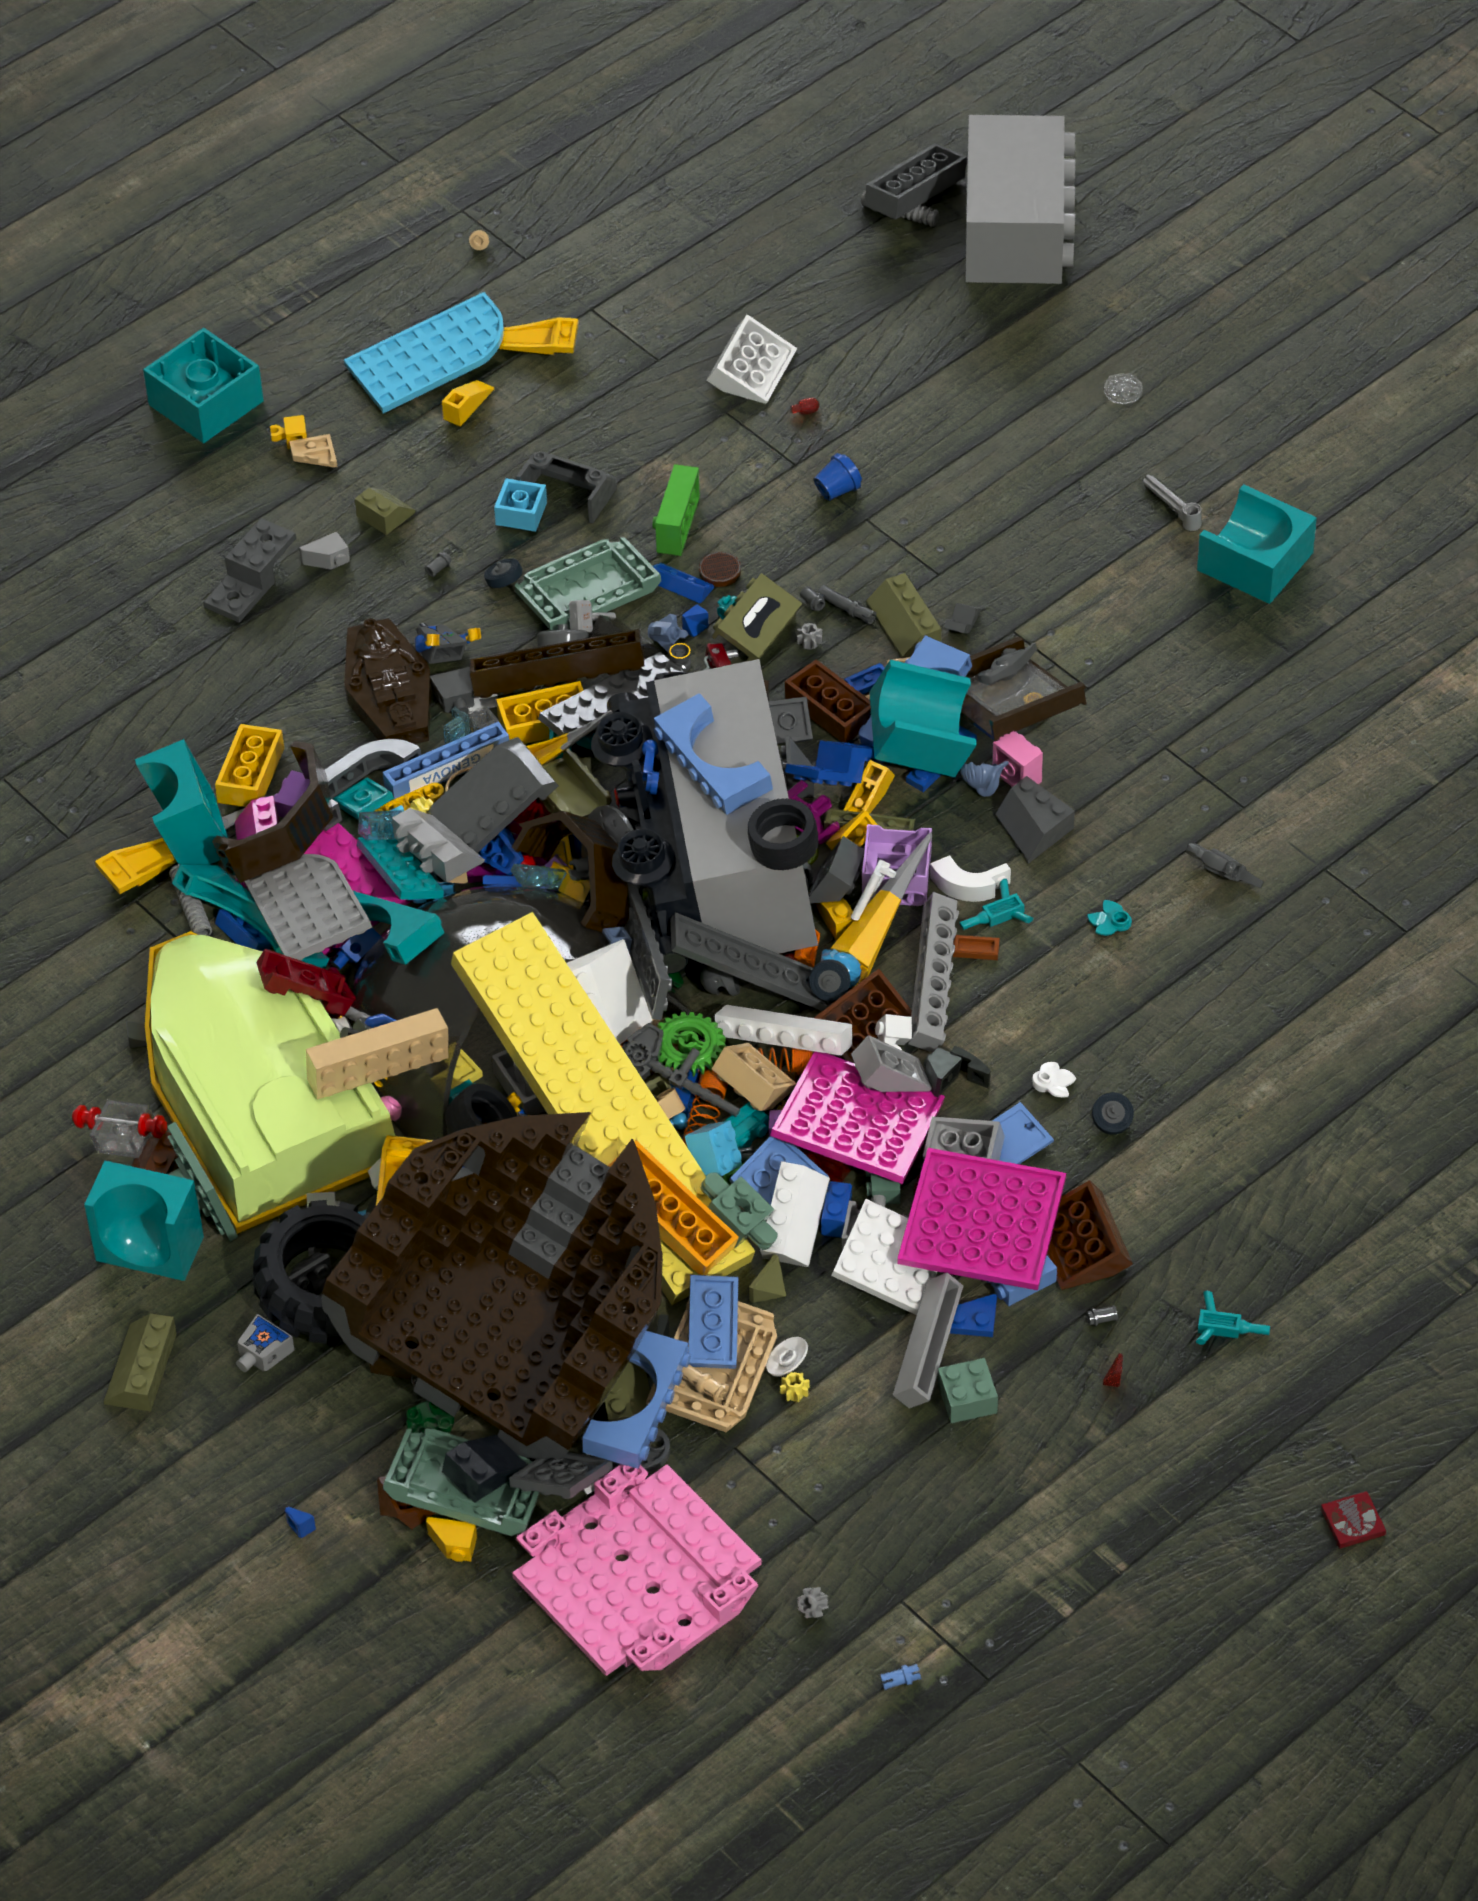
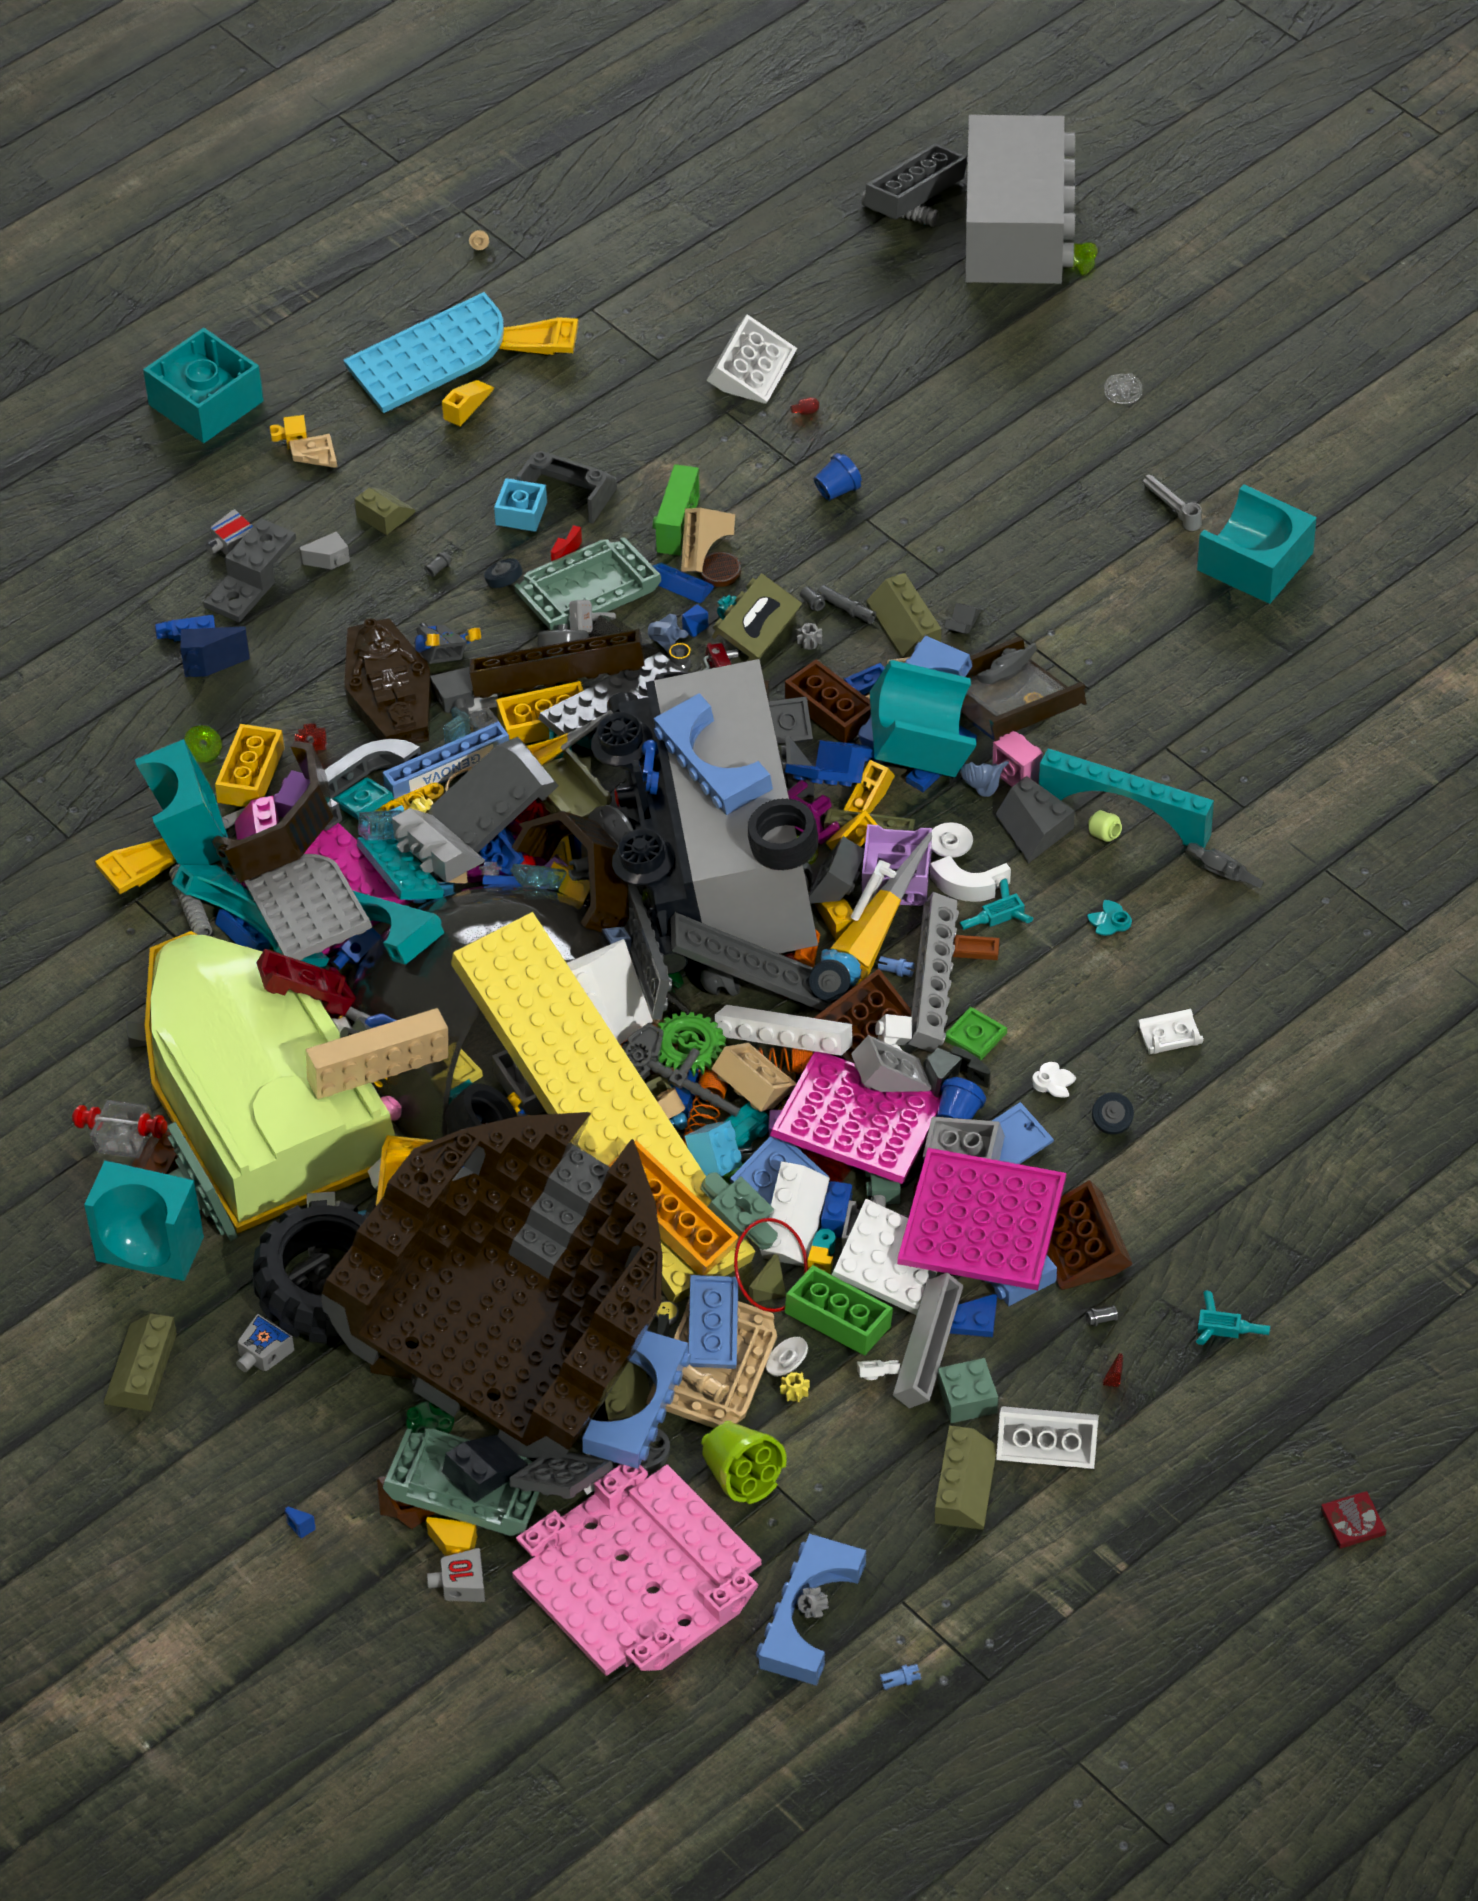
none -> blue hinge [155,615,215,642]
none -> dark blue slope [180,626,250,677]
none -> clear neon green piece [184,725,222,763]
none -> torso [206,509,253,555]
none -> clear red brick [295,724,327,754]
none -> light grey torso [427,1548,485,1602]
none -> clear plate [479,862,502,876]
none -> red slope [551,525,582,562]
none -> light yellow tile [655,1301,679,1325]
none -> tan arch [681,508,735,573]
none -> lime cone [701,1420,787,1504]
none -> red piece [734,1218,808,1312]
none -> medium blue arch [756,1534,866,1686]
none -> bright green brick [785,1265,893,1356]
none -> leg [808,1229,835,1275]
none -> white plate [857,1360,900,1380]
none -> medium blue pin [878,956,915,977]
none -> white dish [932,822,973,858]
none -> olive slope [935,1425,997,1530]
none -> blue piece [936,1077,986,1119]
none -> bright green tile [945,1007,1007,1060]
none -> white slope [996,1406,1099,1469]
none -> teal arch [1039,748,1214,848]
none -> clear neon green plate [1063,242,1098,275]
none -> yellowish green head [1088,810,1122,842]
none -> white piece [1137,1009,1203,1055]

